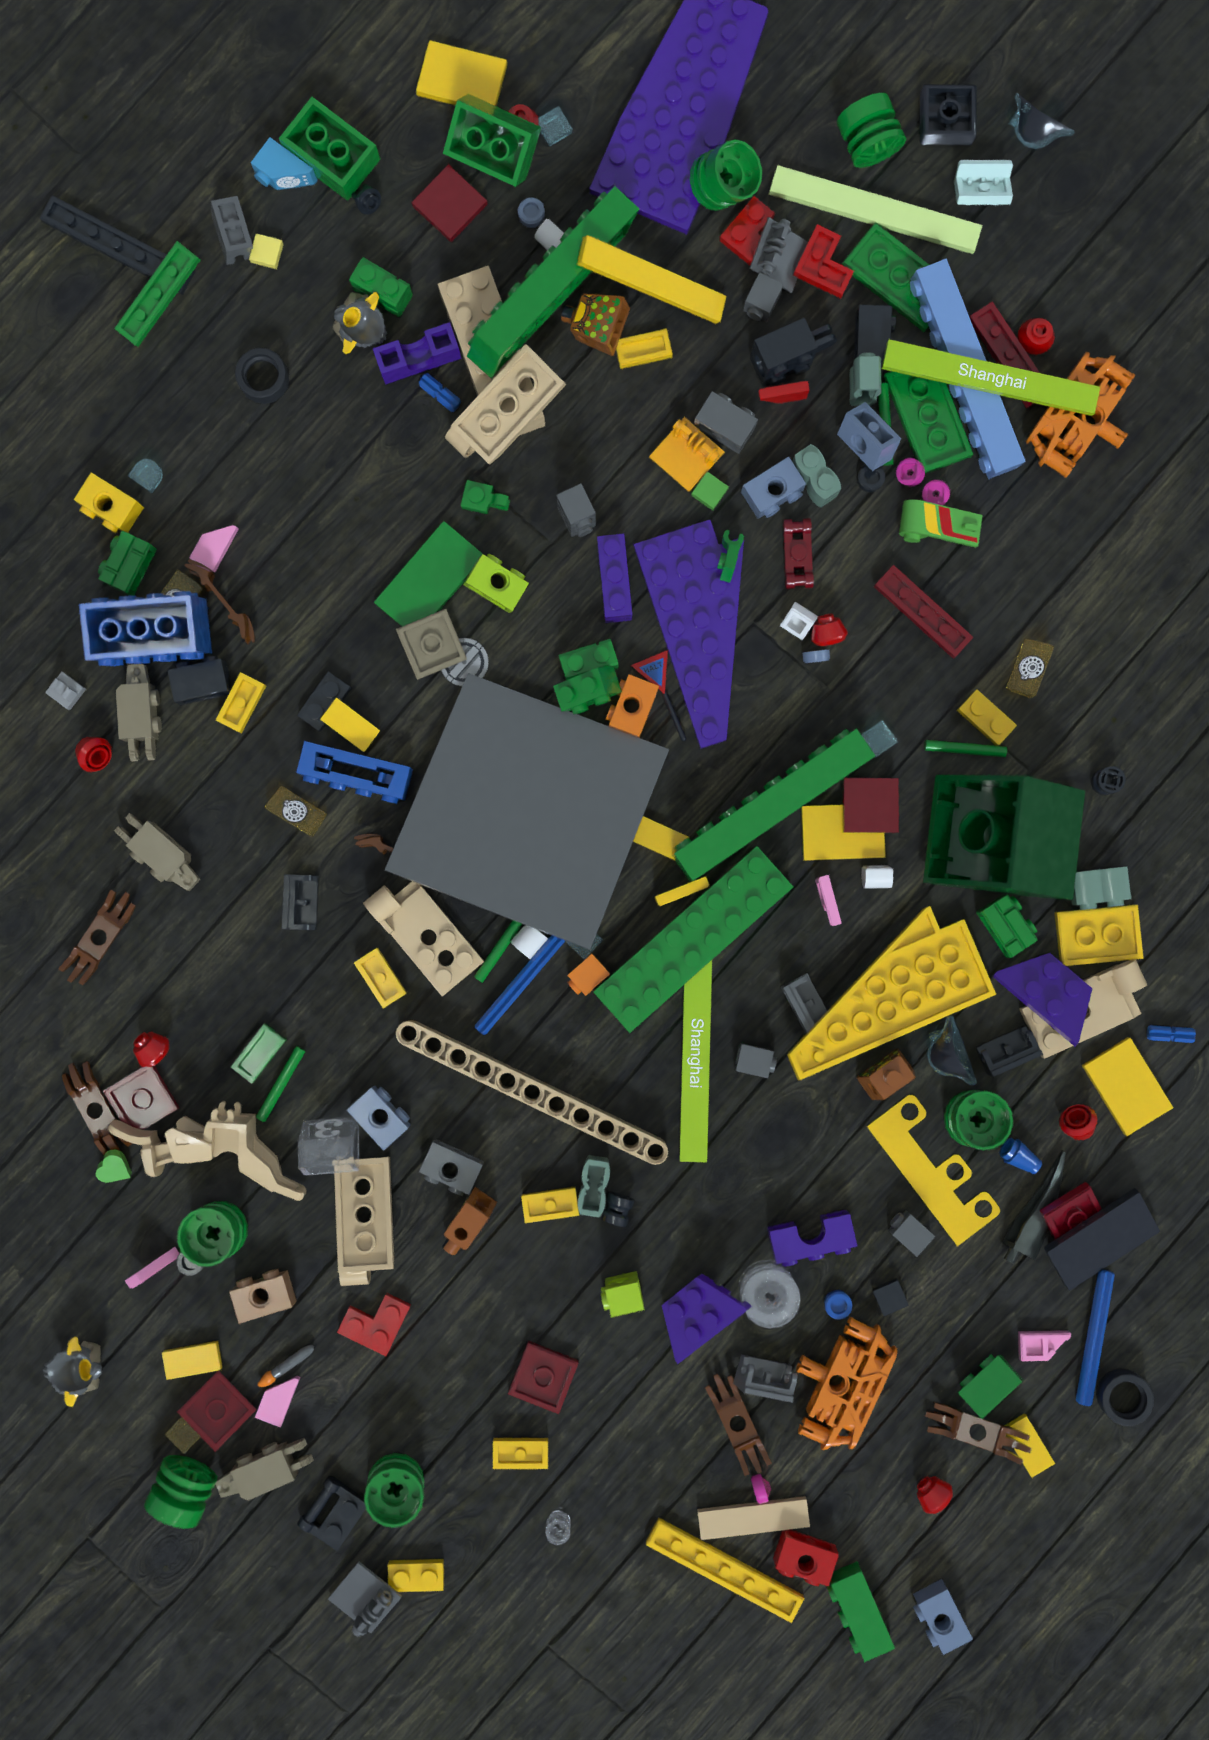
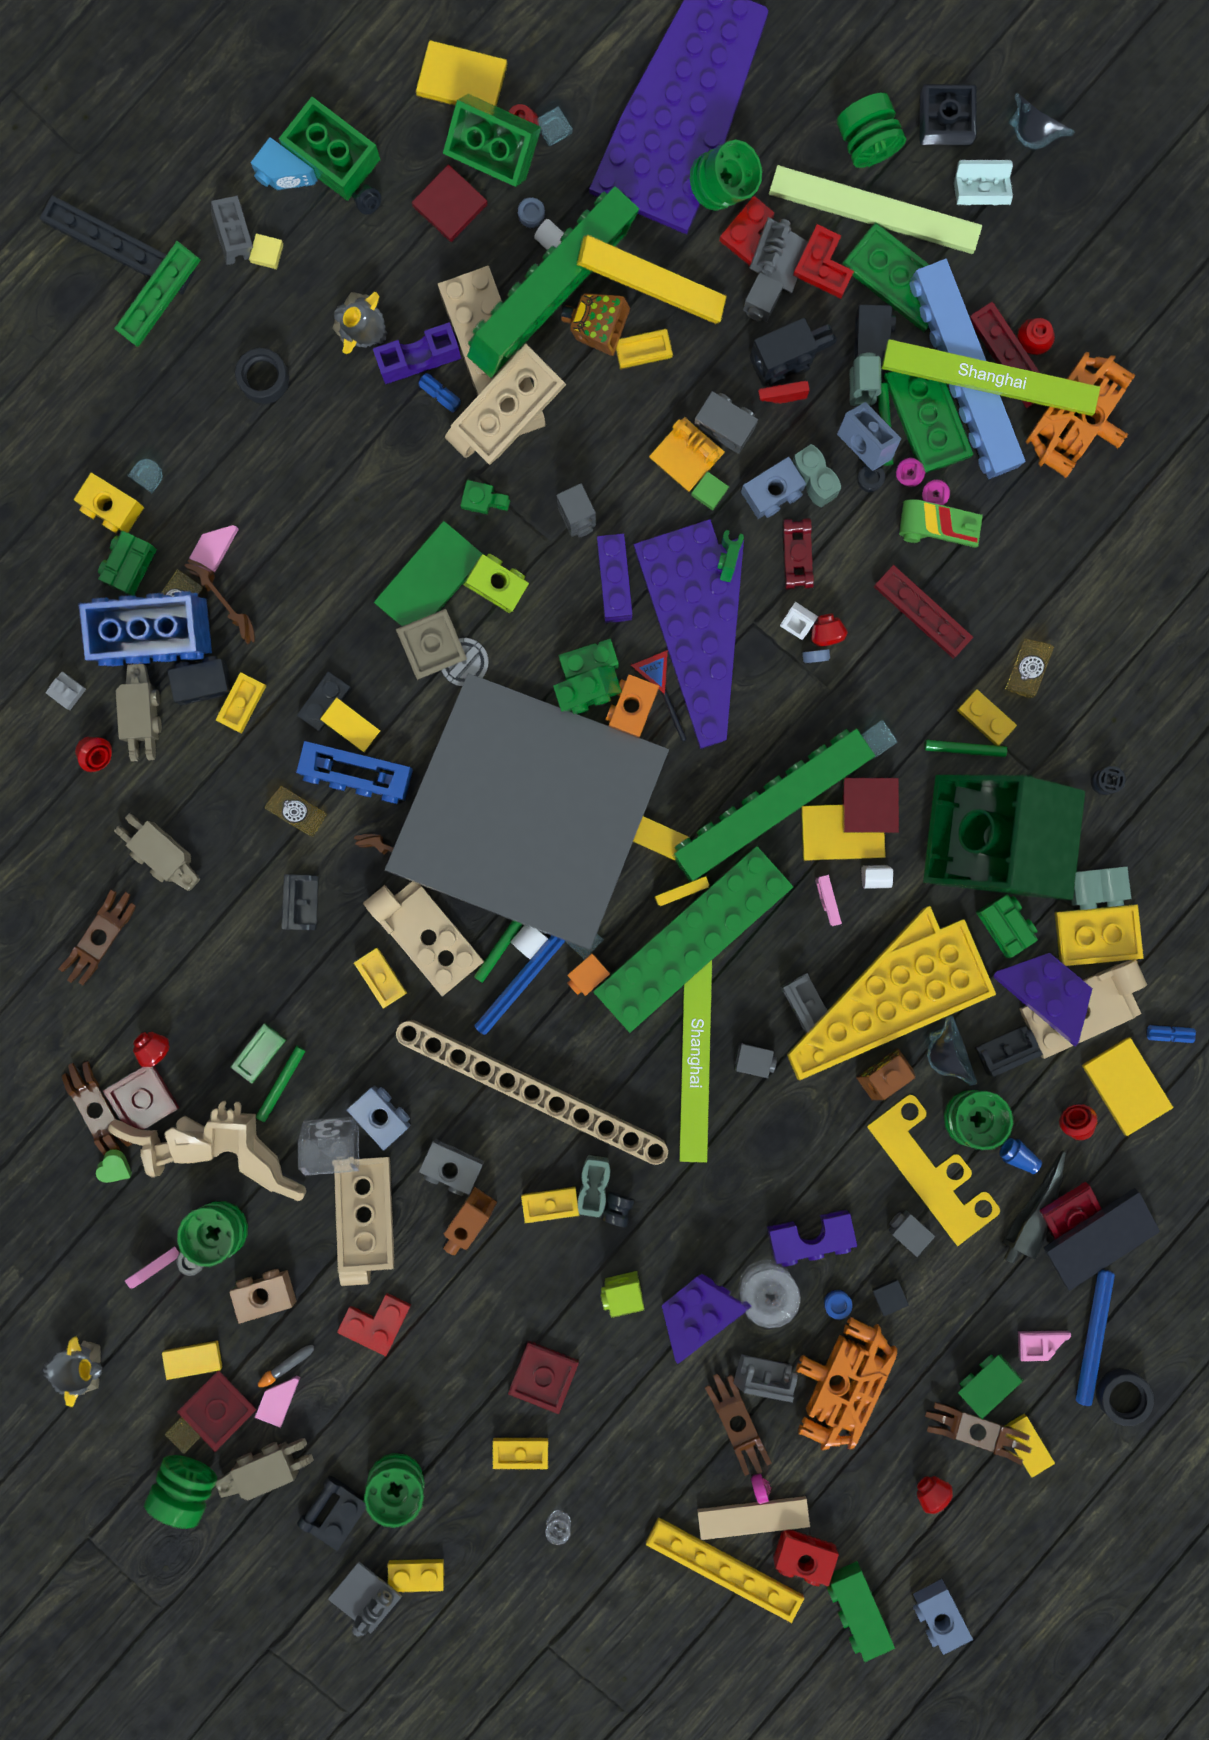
green brick [349,257,413,317] -> none

